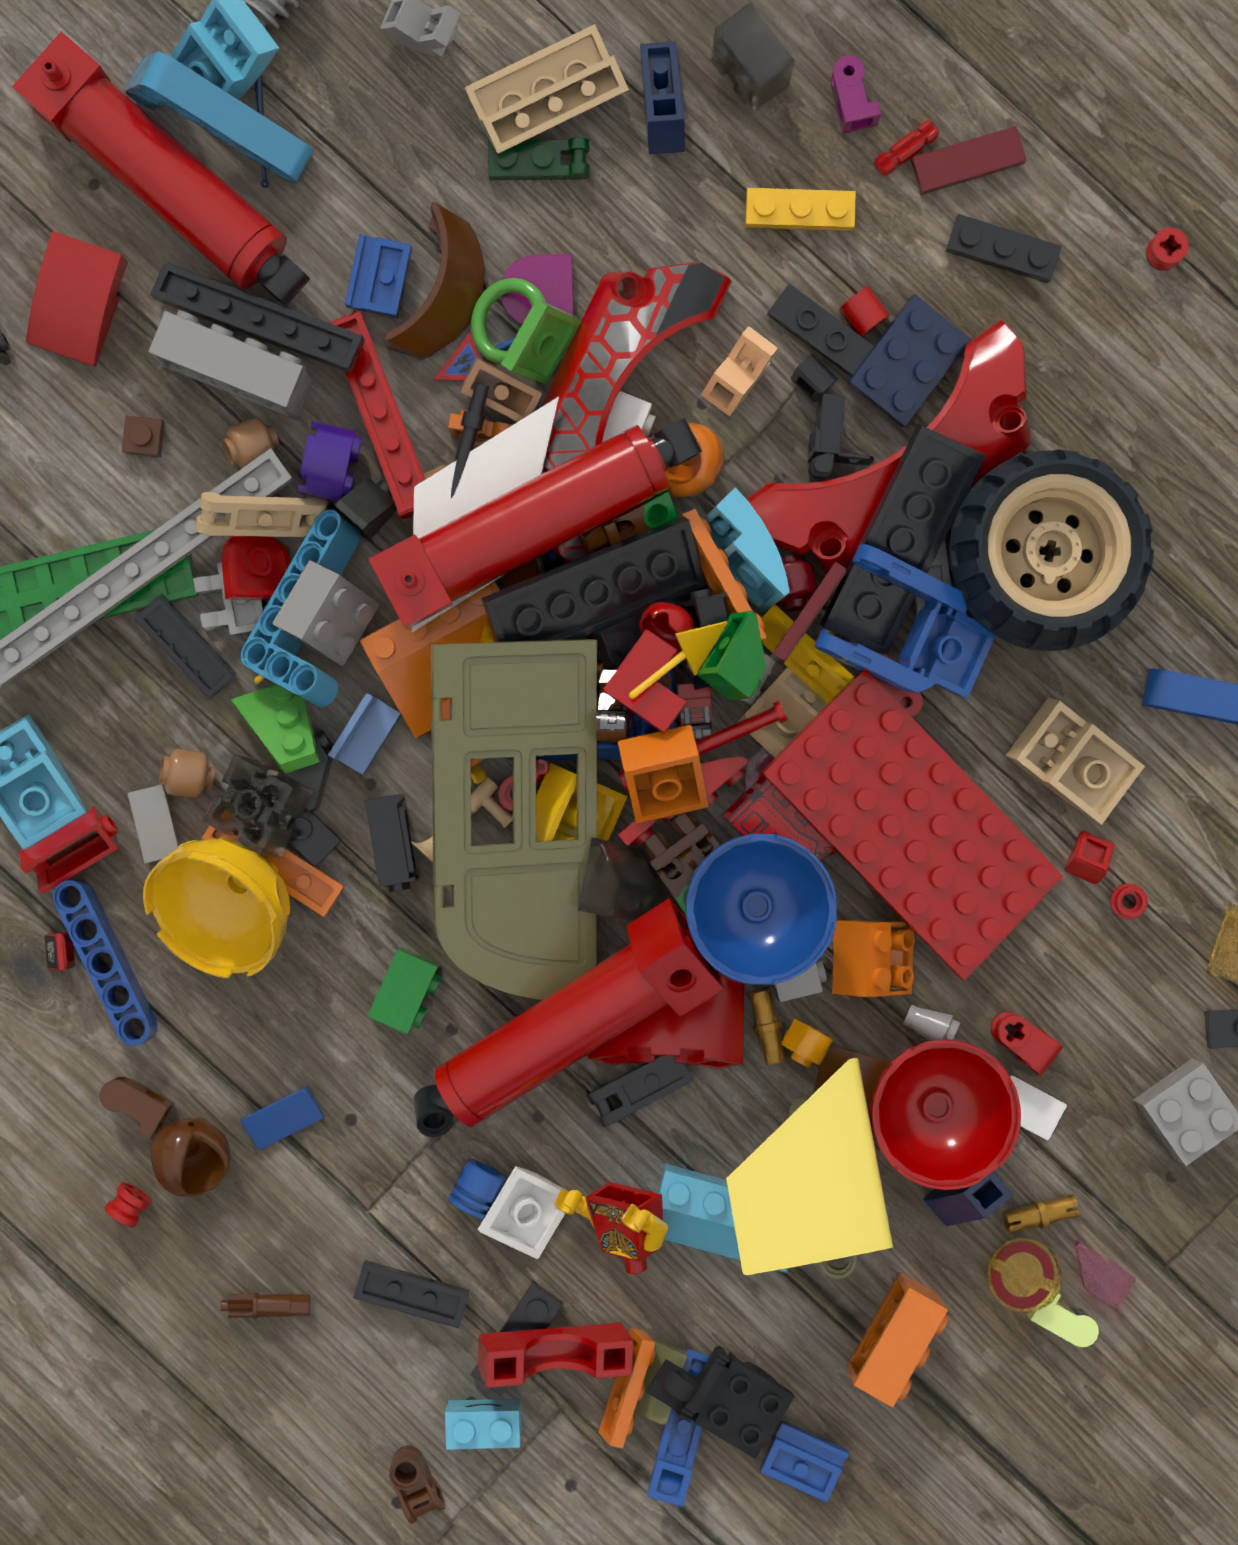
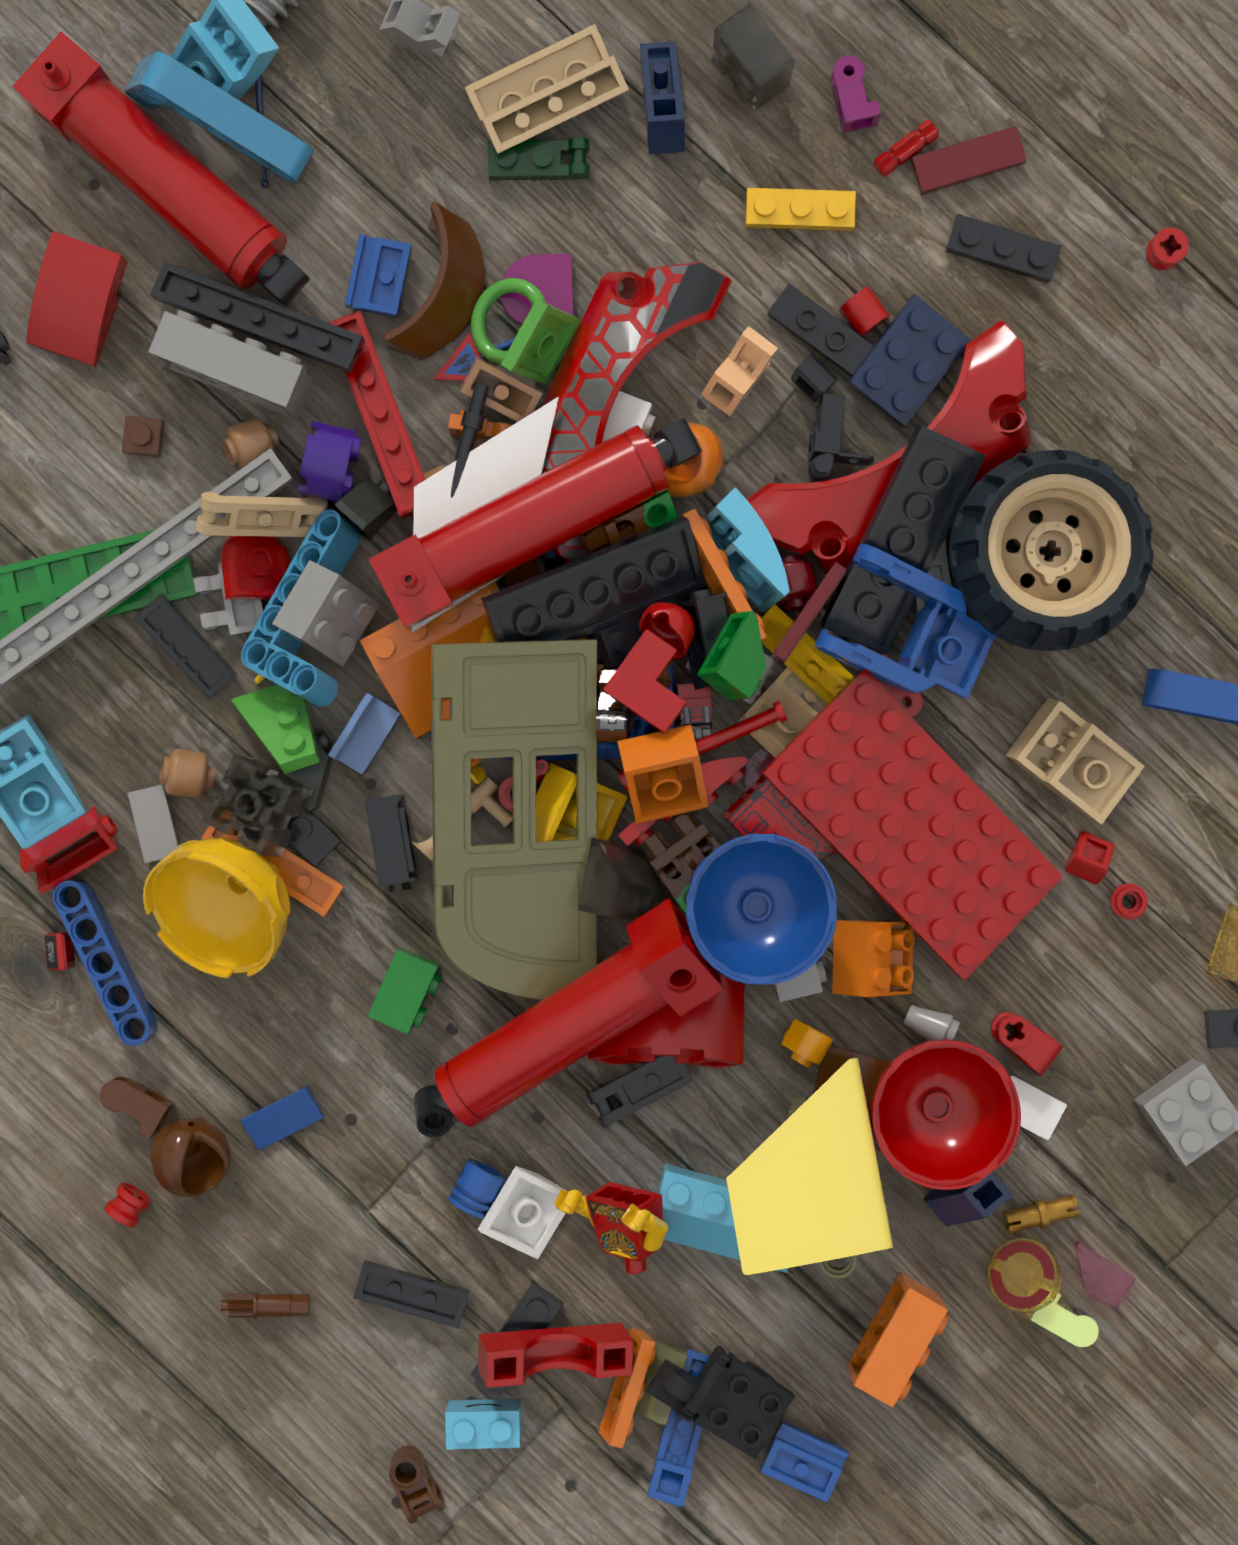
yellow piece [629,621,728,699] -> none
pearl gold pin [749,988,786,1065] -> none

